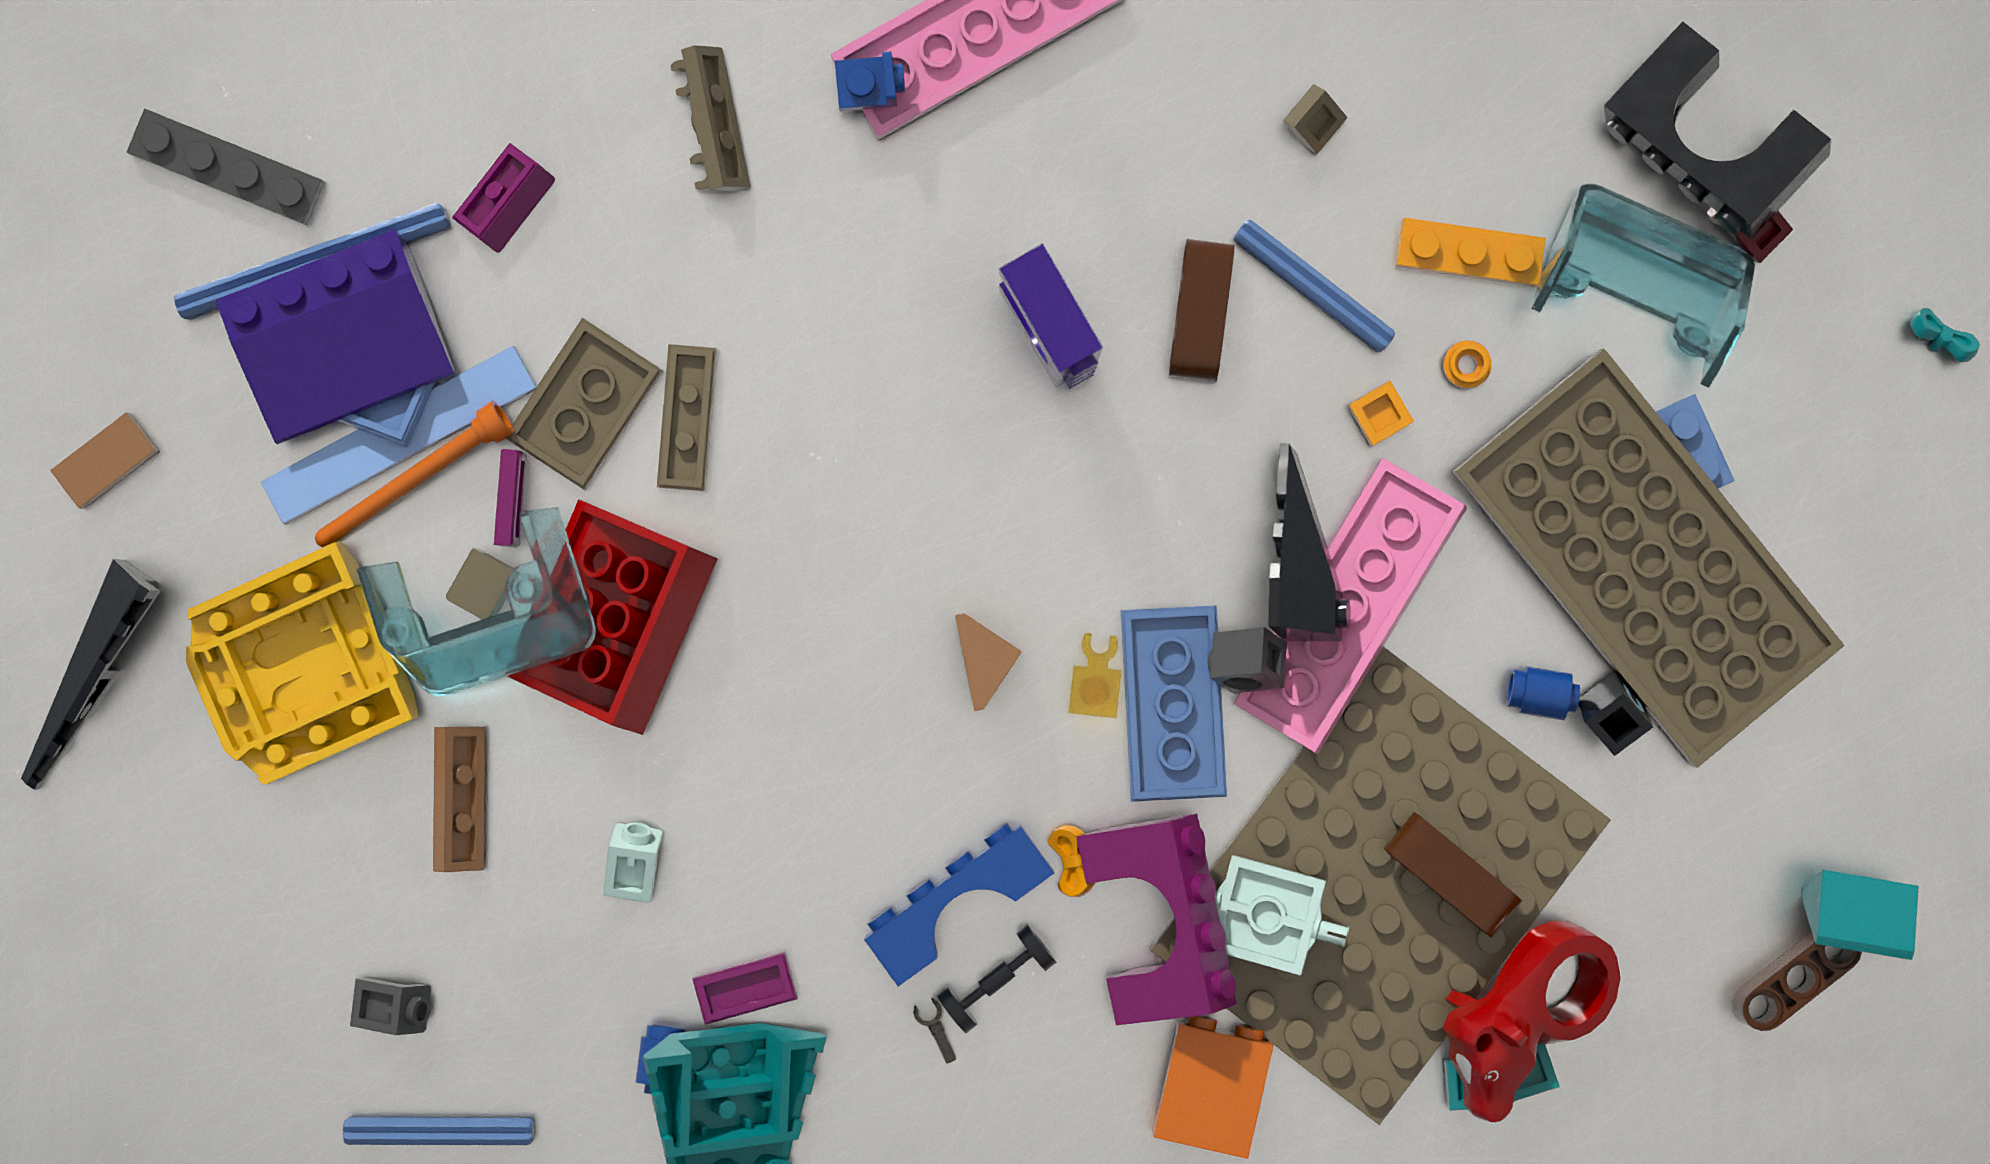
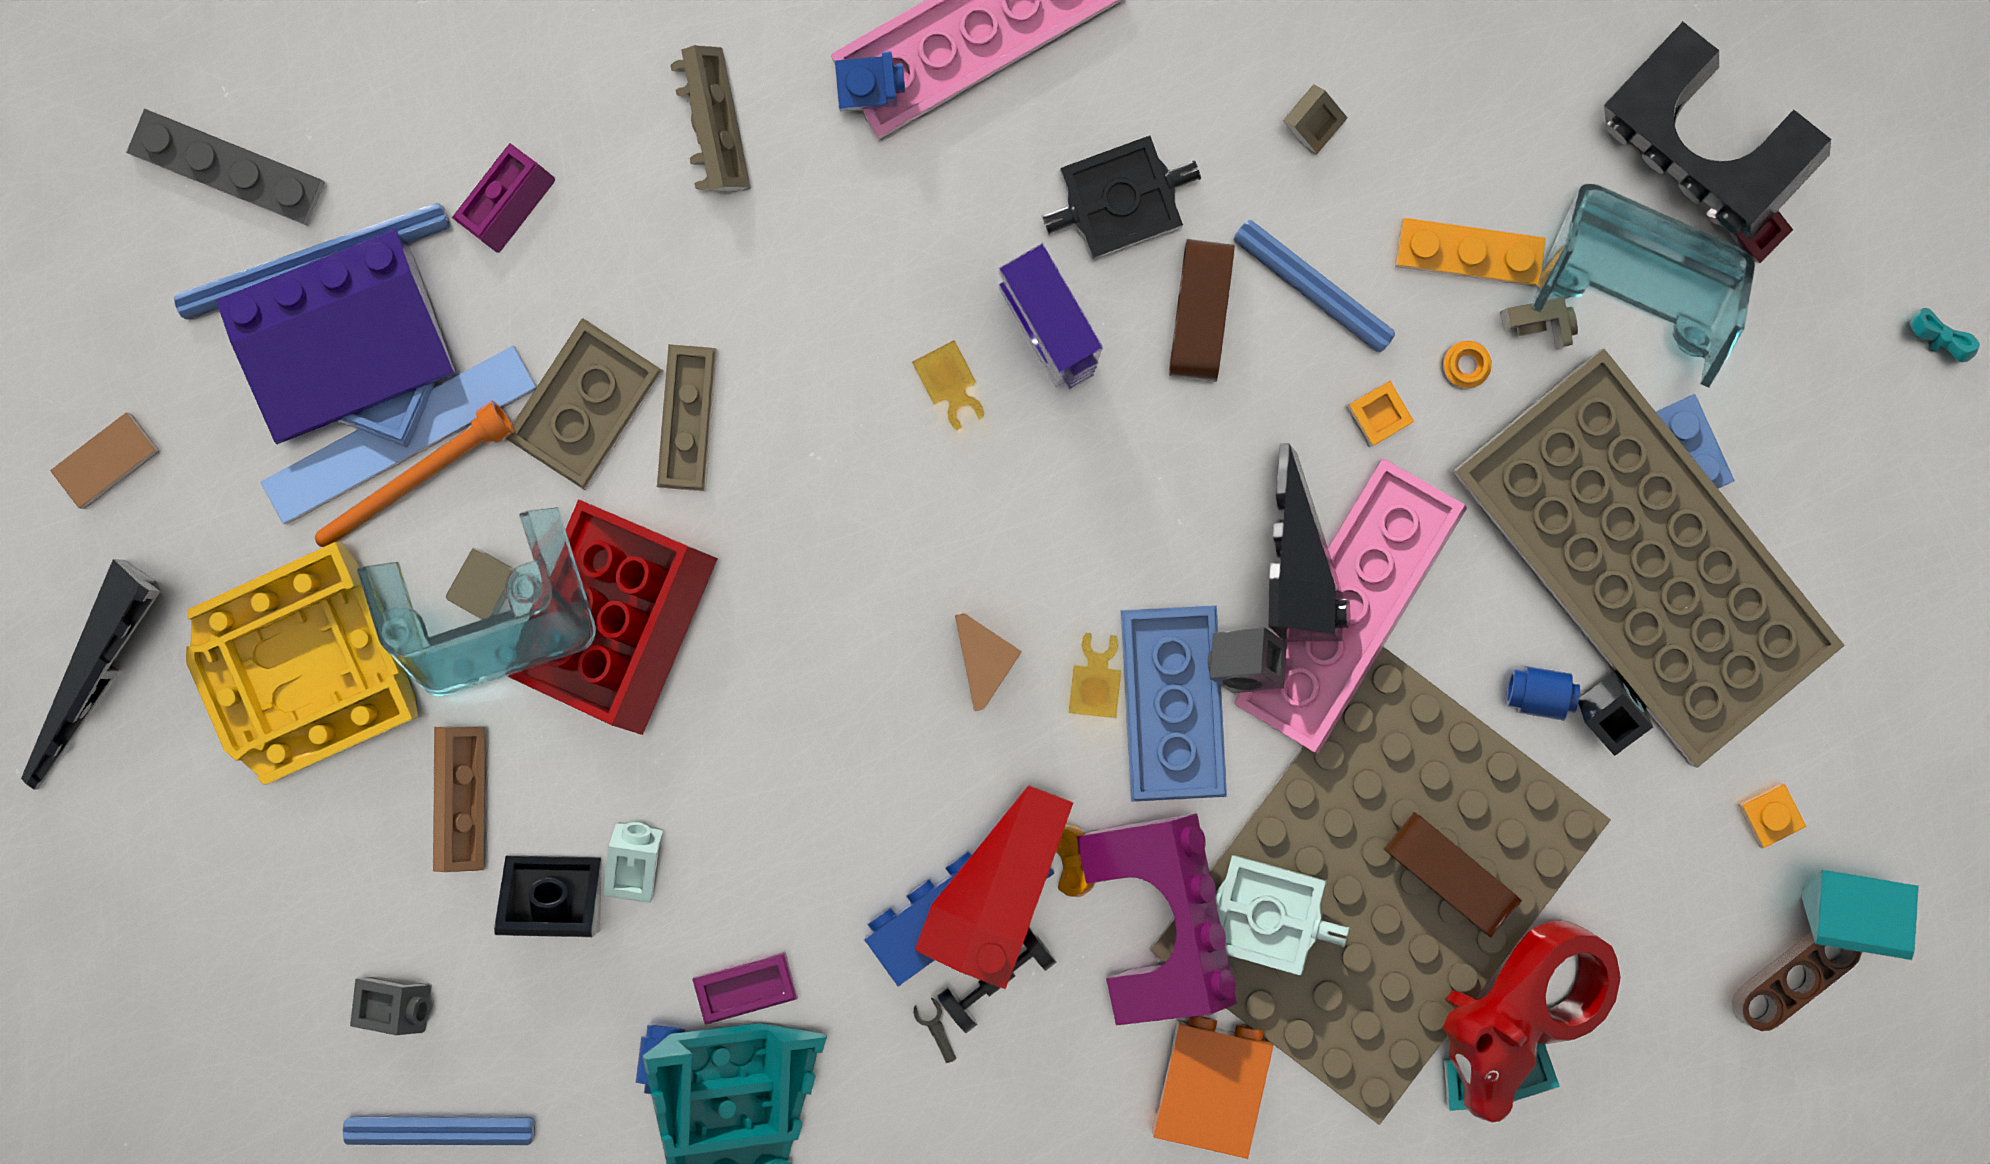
magenta tile [493,449,526,547] -> none
none -> black slope [494,855,602,937]
none -> clear yellow plate [912,340,984,431]
none -> red wedge [915,785,1074,990]
none -> black plate [1041,135,1201,260]
none -> dark tan bracket [1500,297,1578,349]
none -> light orange plate [1738,783,1807,848]

